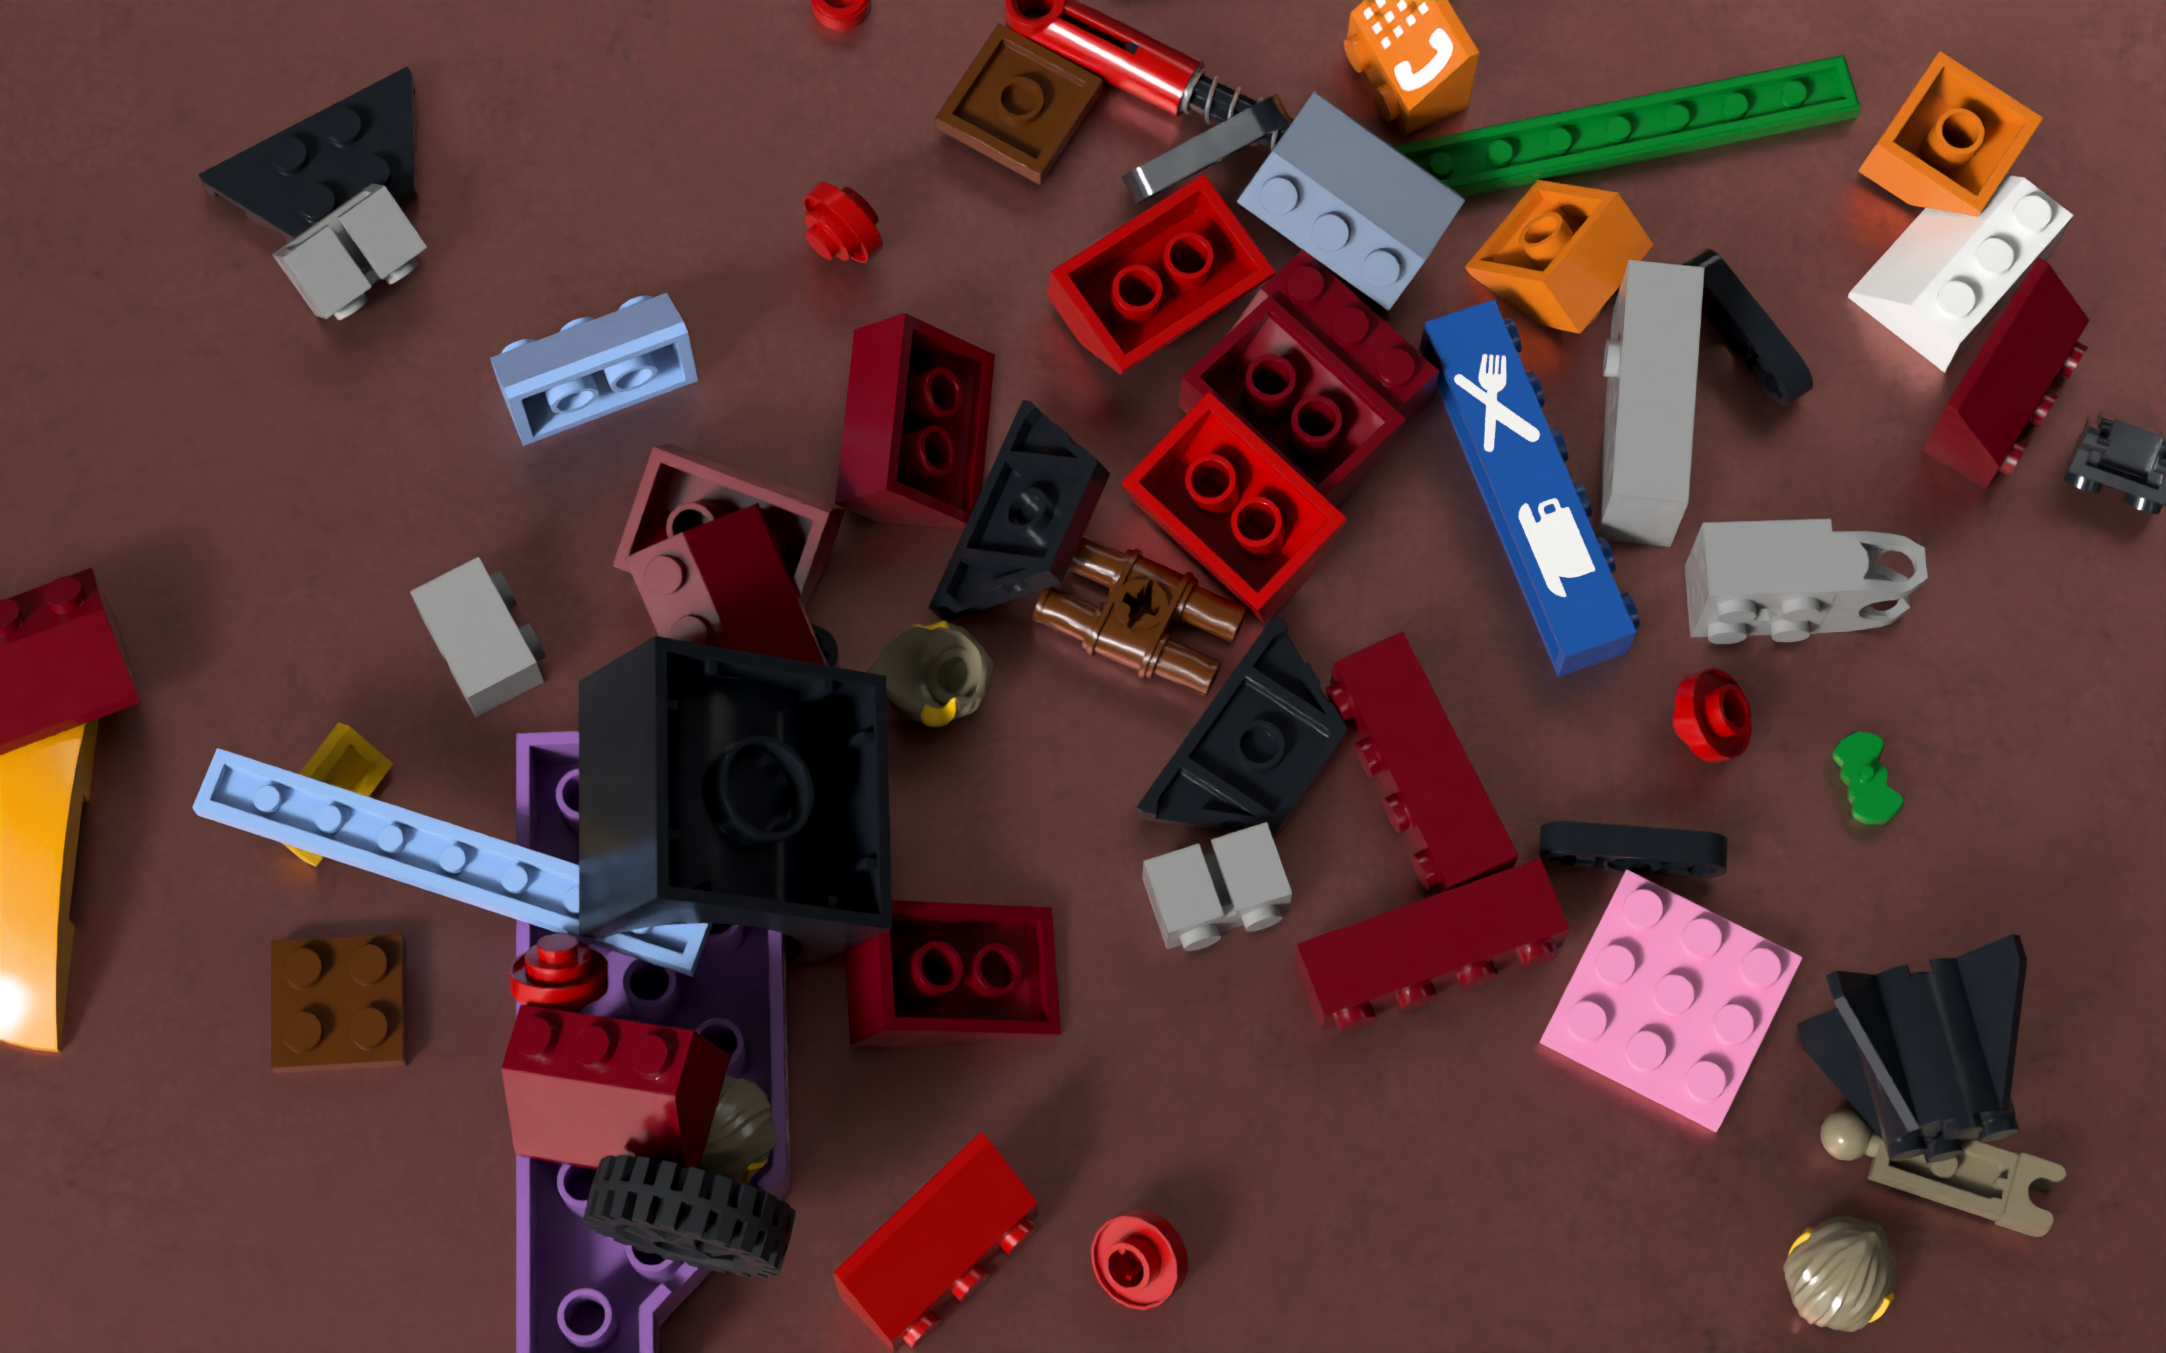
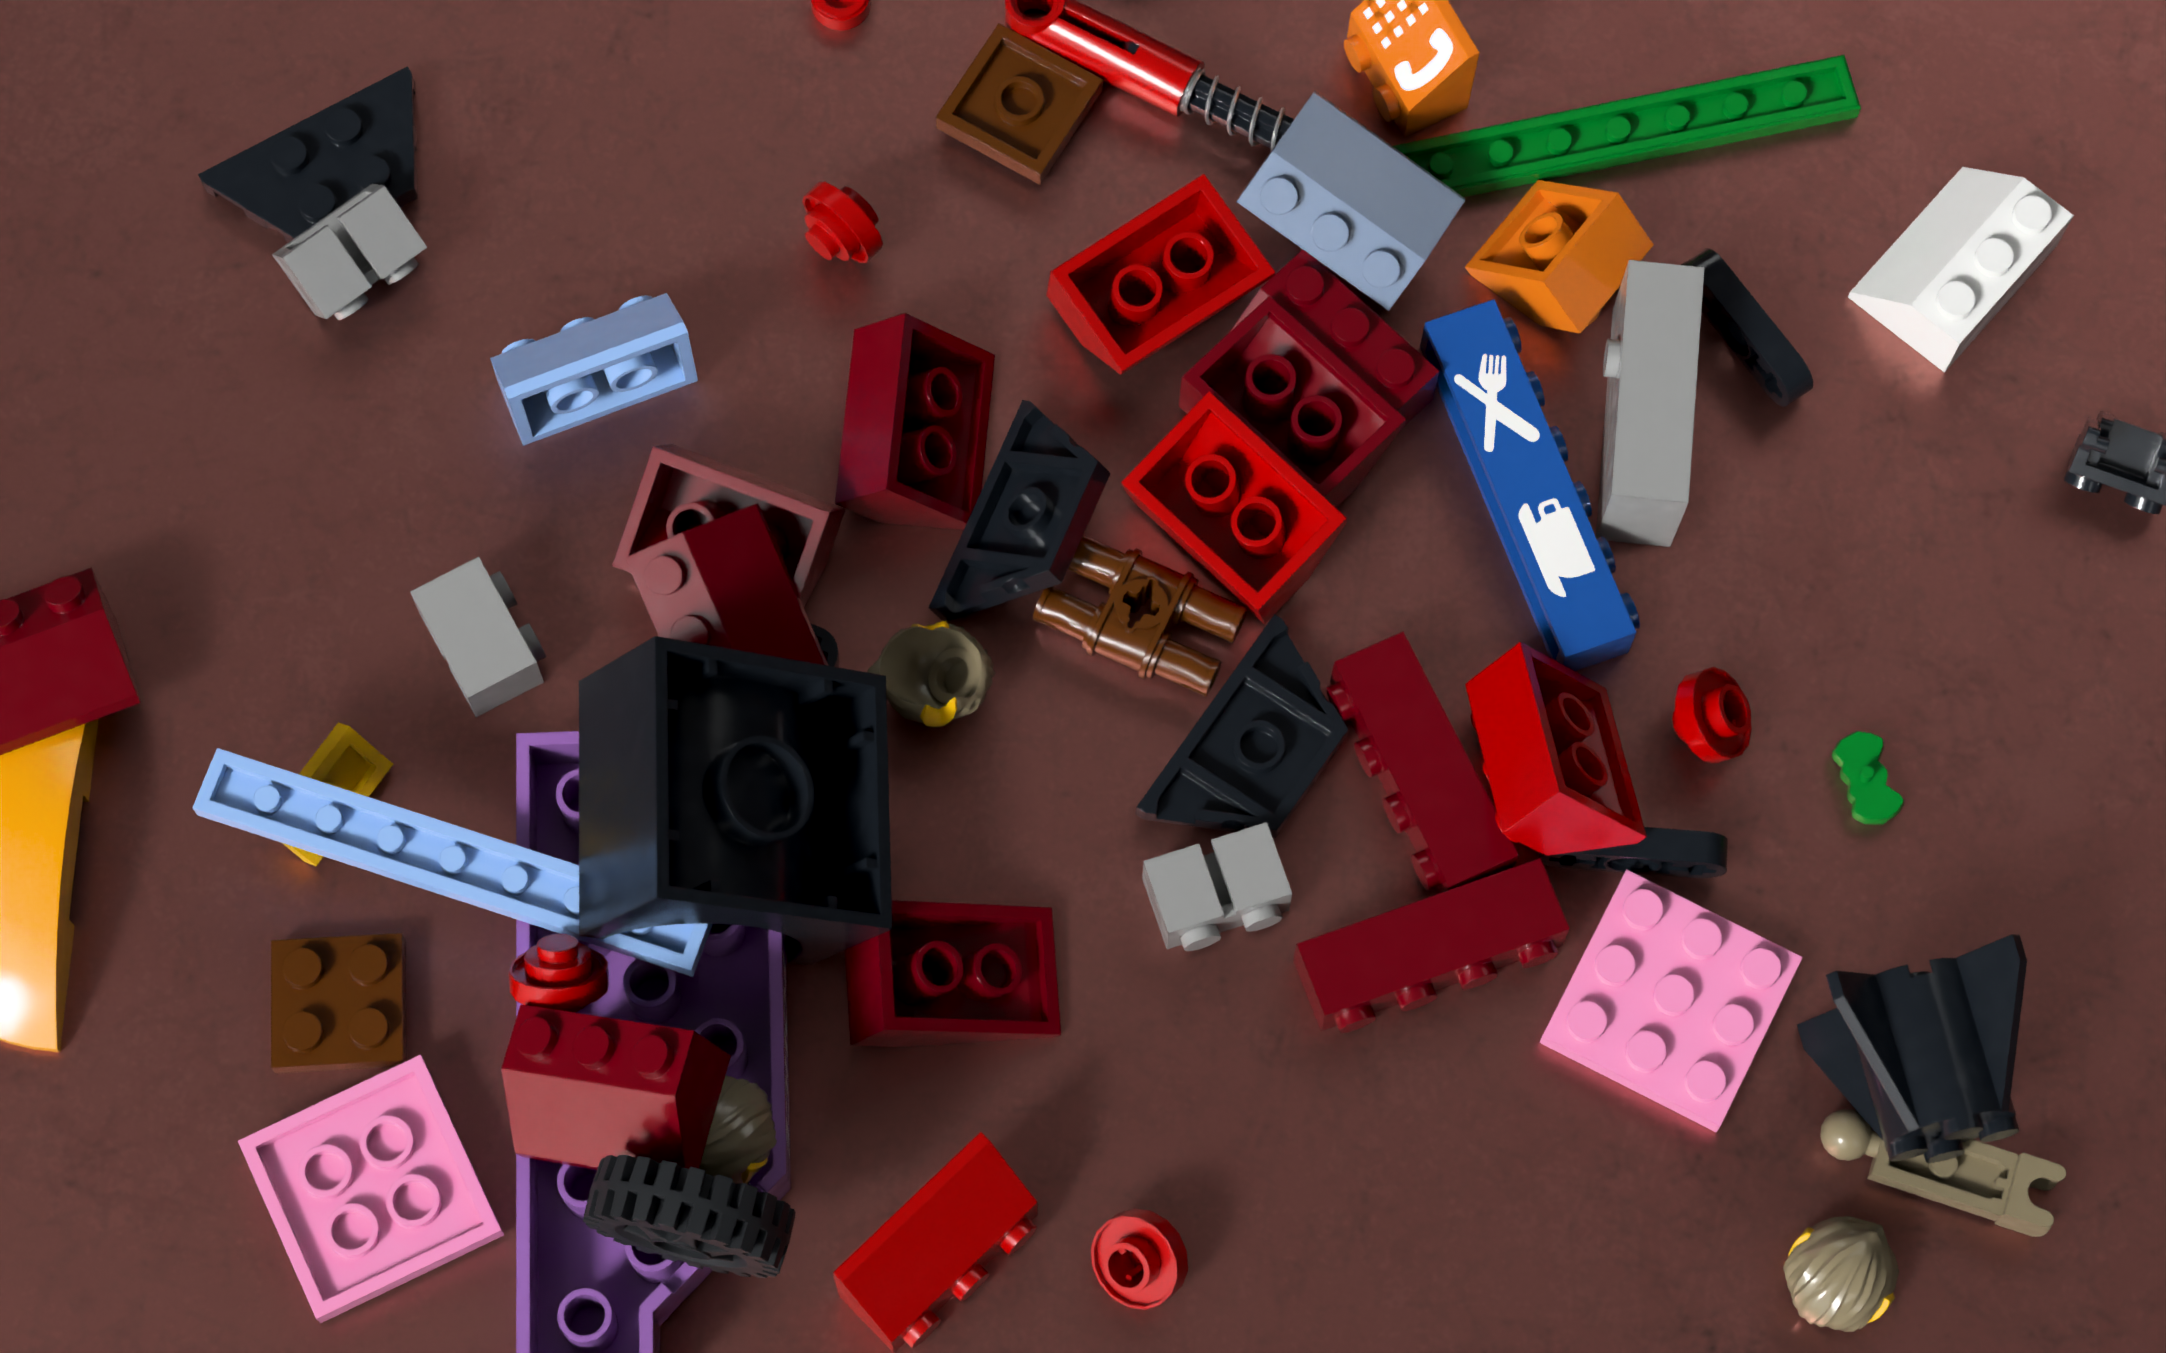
beam [1122,94,1292,205] -> none
light grey brick [1684,519,1928,644] -> none
orange slope [1858,51,2043,217] -> none
dark red slope [1921,258,2090,489] -> none
none -> bright pink plate [238,1054,504,1323]
none -> red slope [1465,642,1647,856]

